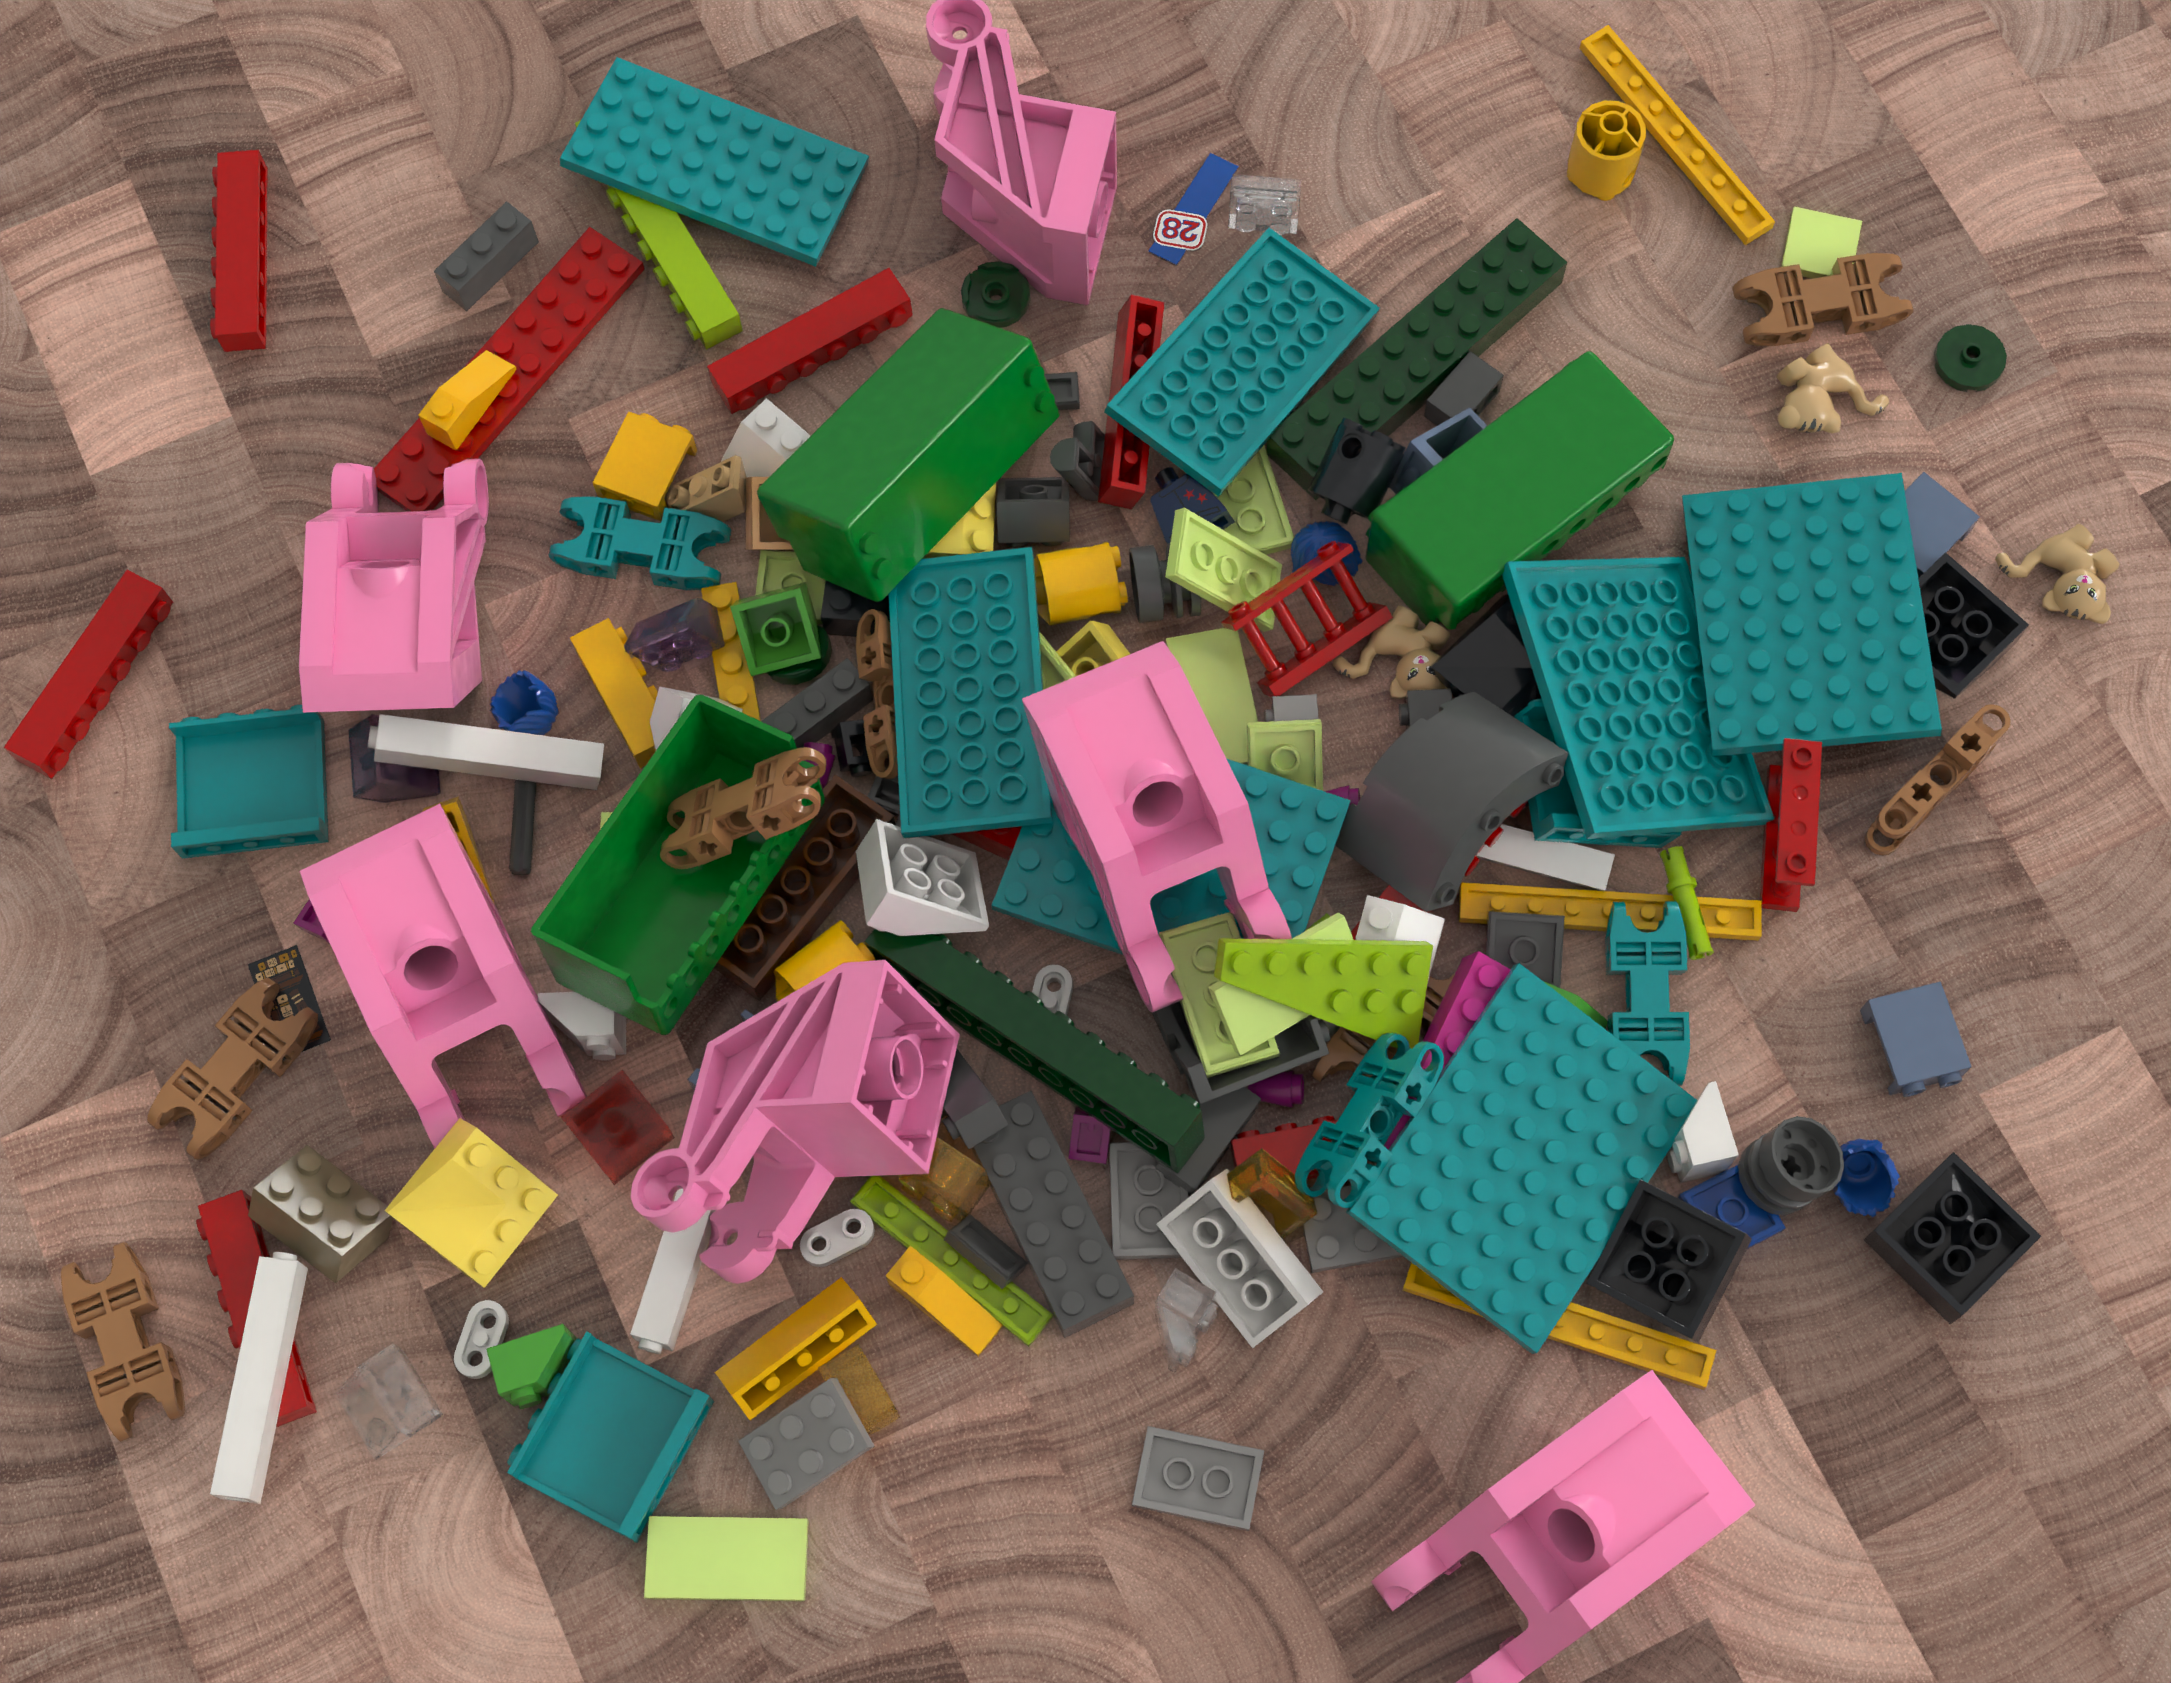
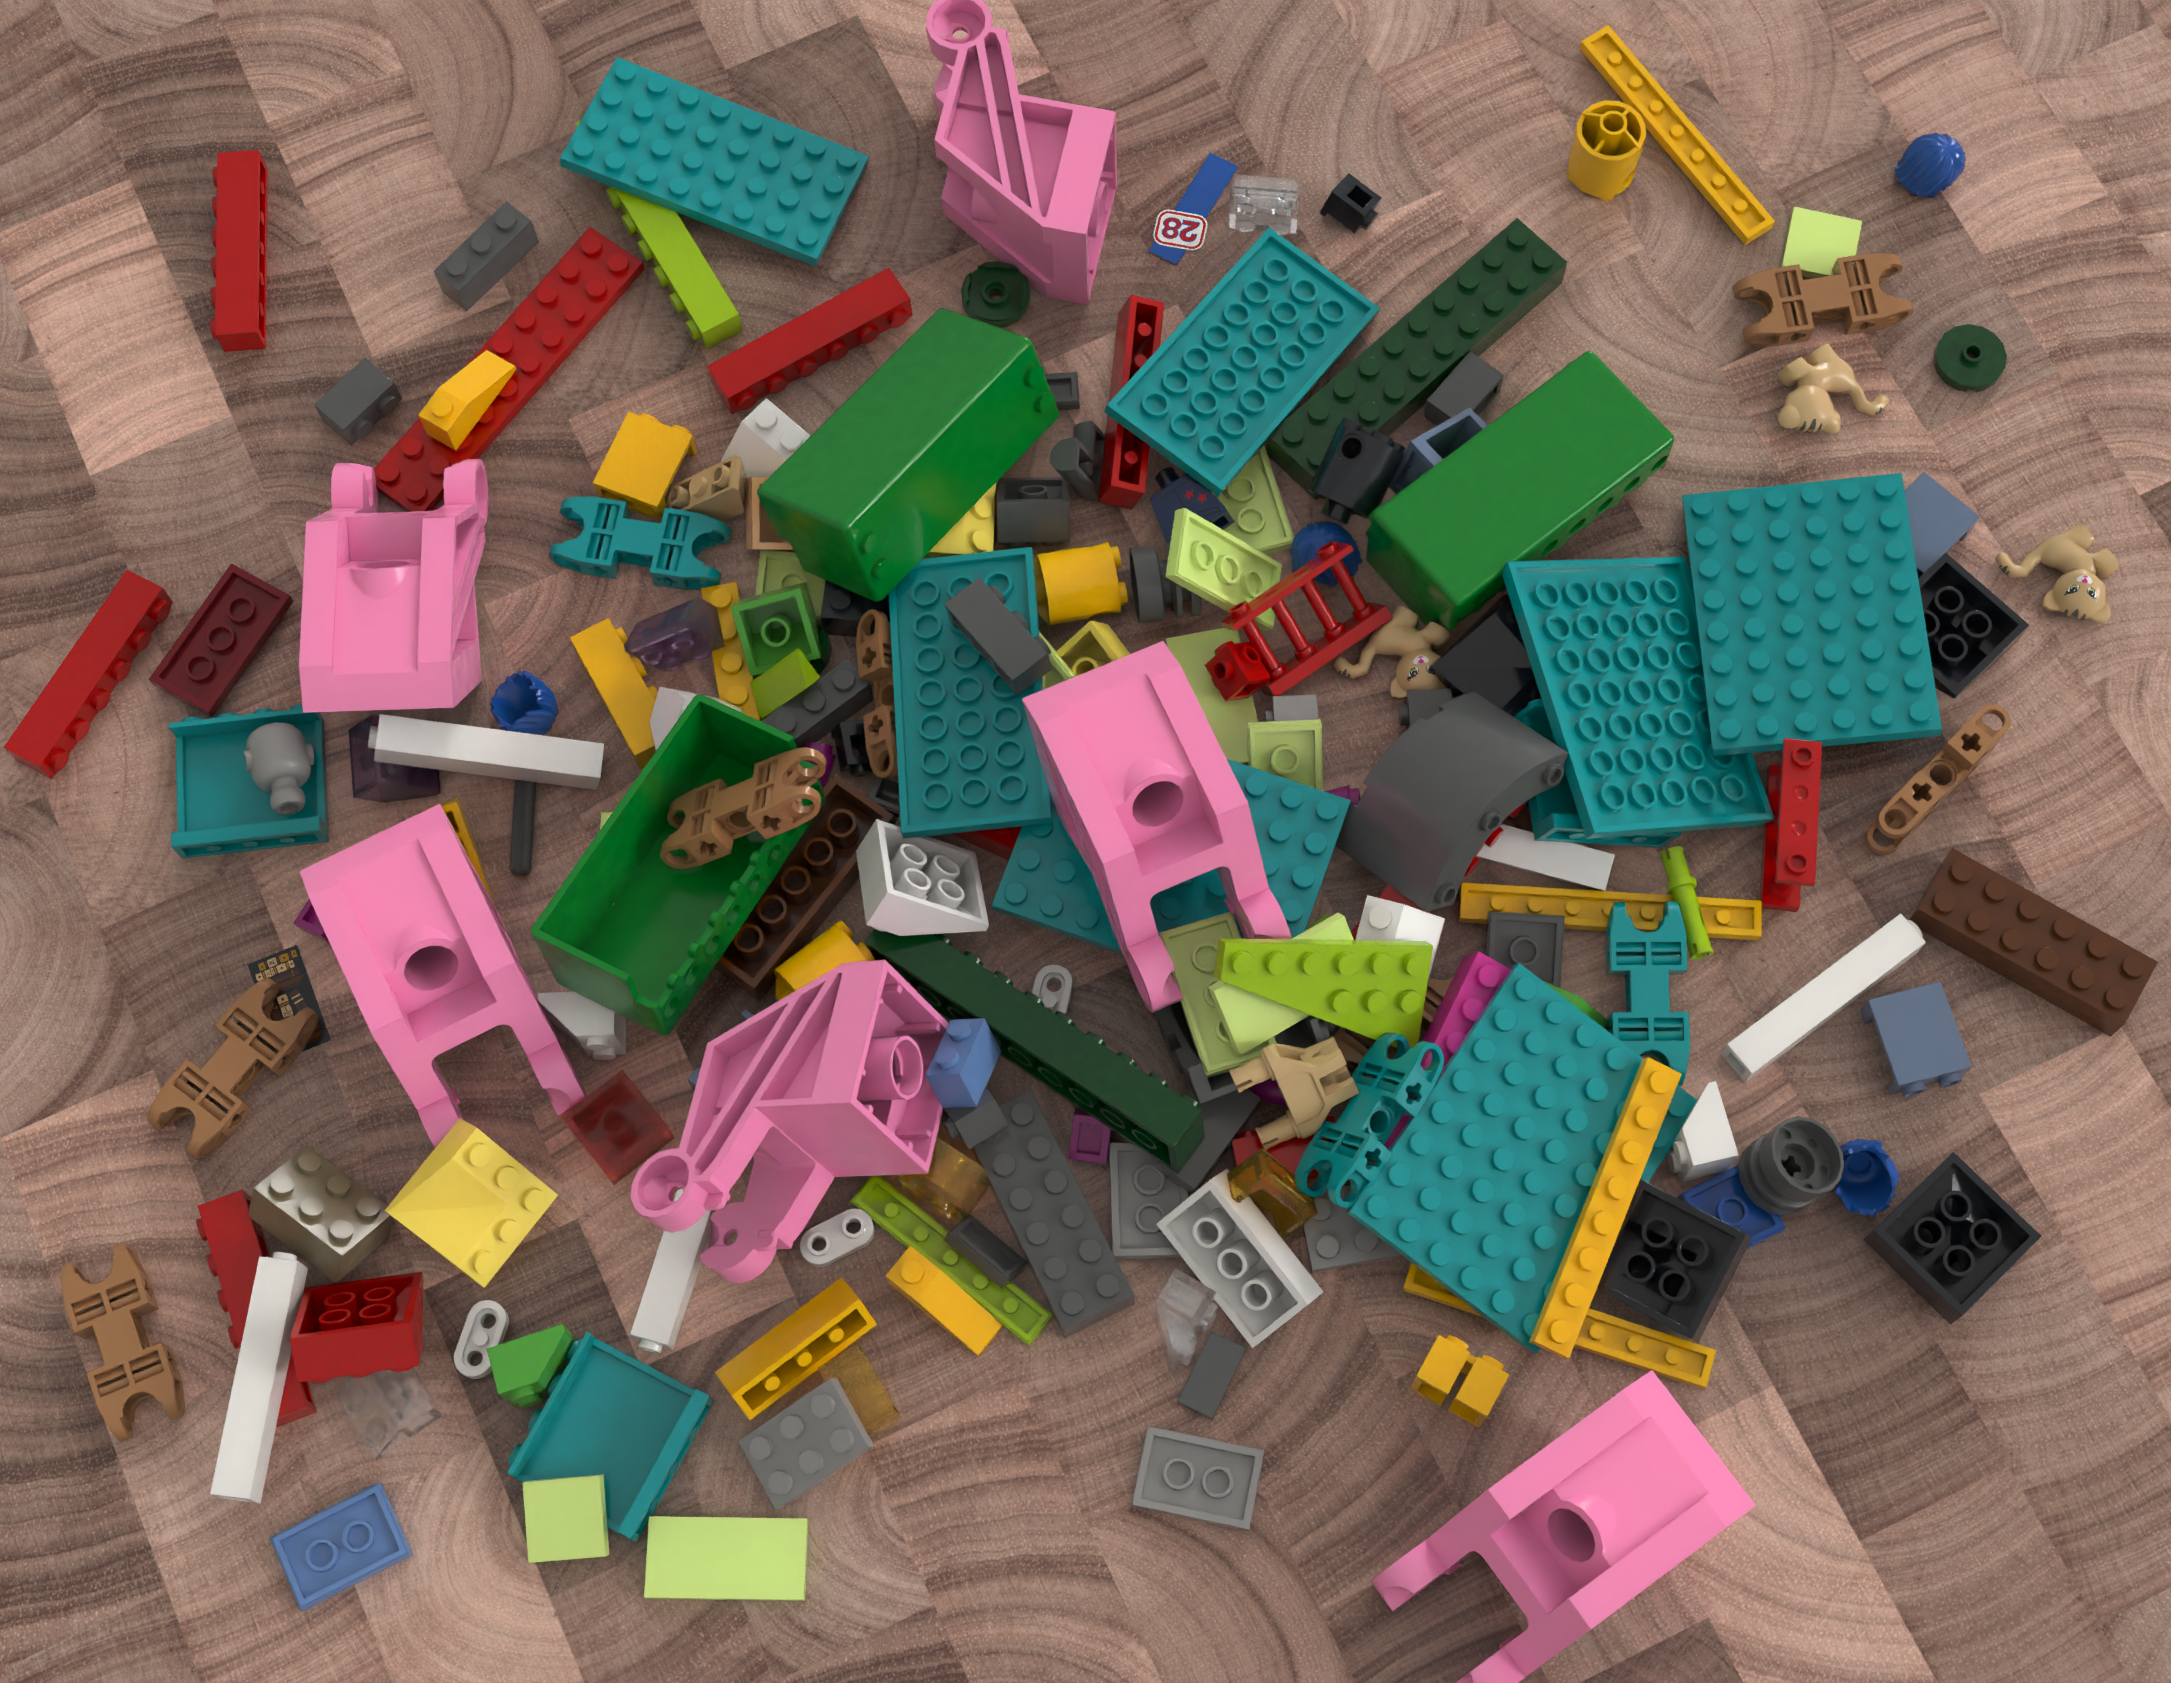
none -> dark red plate [149,563,294,717]
none -> light grey piece [243,722,314,815]
none -> medium blue tile [270,1482,413,1611]
none -> red slope [289,1272,423,1383]
none -> dark grey brick [314,358,402,446]
none -> yellowish green tile [522,1474,610,1563]
none -> lime slope [750,648,821,719]
none -> medium blue brick [925,1018,1001,1108]
none -> dark grey brick [944,577,1052,696]
none -> dark grey tile [1177,1331,1246,1420]
none -> red brick [1205,641,1271,702]
none -> tan connector [1229,1037,1359,1151]
none -> black brick [1320,173,1381,234]
none -> yellow piece [1410,1335,1510,1428]
none -> yellow plate [1529,1057,1682,1359]
none -> white brick [1721,914,1926,1083]
none -> blue hair [1895,133,1966,198]
none -> reddish brown brick [1909,848,2158,1036]

